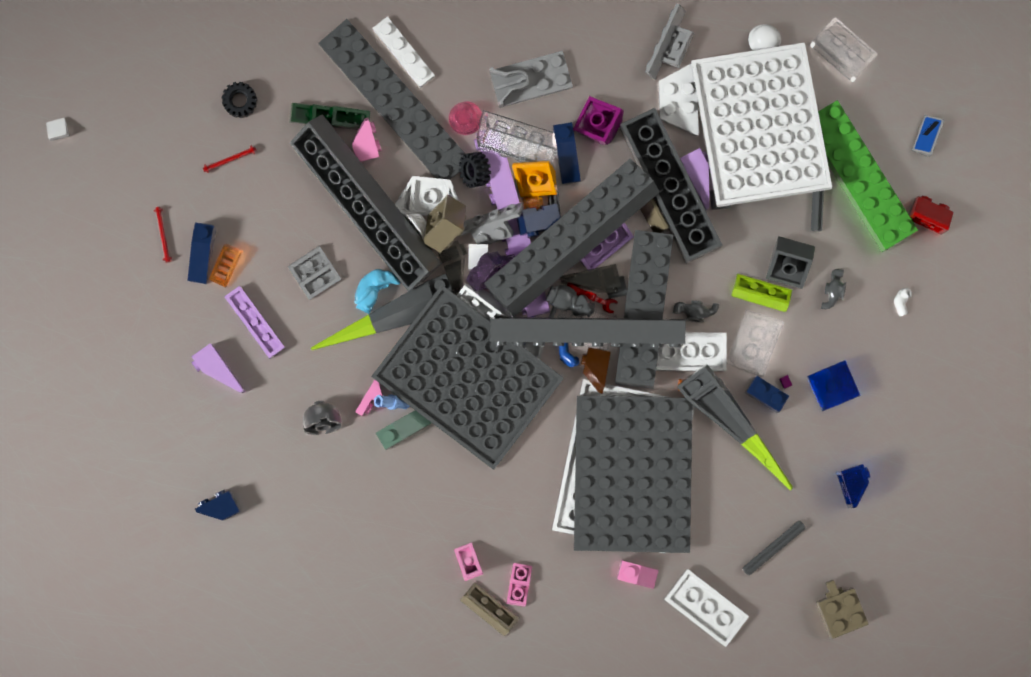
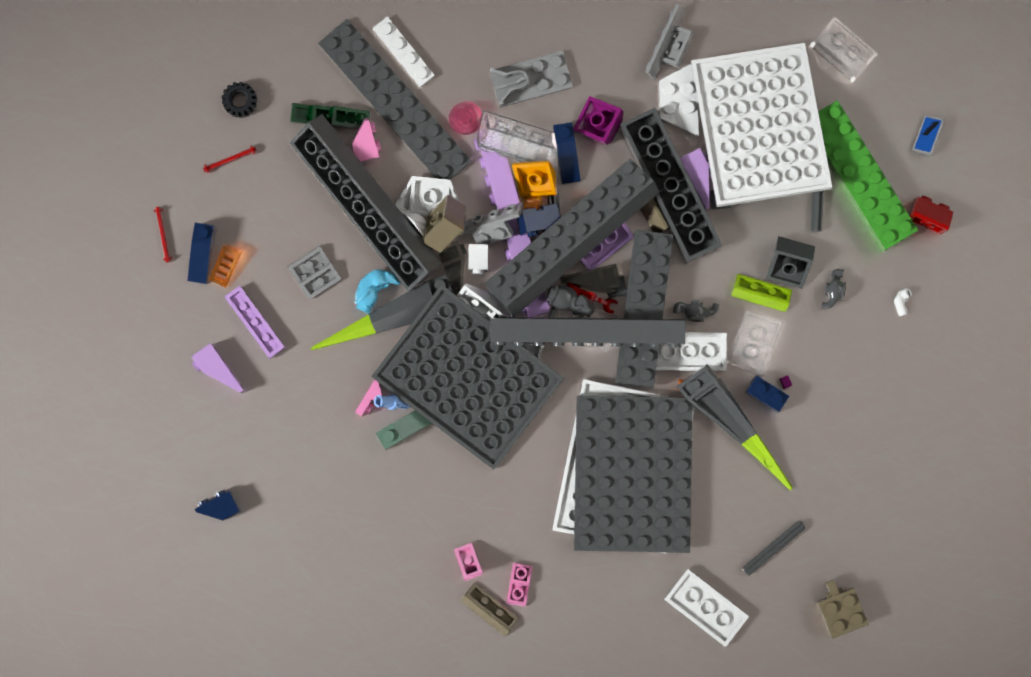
white slope [46,118,70,141] -> none
flat silver cylinder [303,401,342,435] -> none
black tyre [459,152,491,188] -> none
clear purple plate [466,251,515,291] -> none
blue arm [559,343,580,367] -> none
reddish brown slope [581,347,611,394] -> none
bright pink slope [616,560,659,589] -> none
white helmet [748,24,781,51] -> none
clear blue slope [807,360,861,411] -> none
clear blue slope [836,464,870,508] -> none

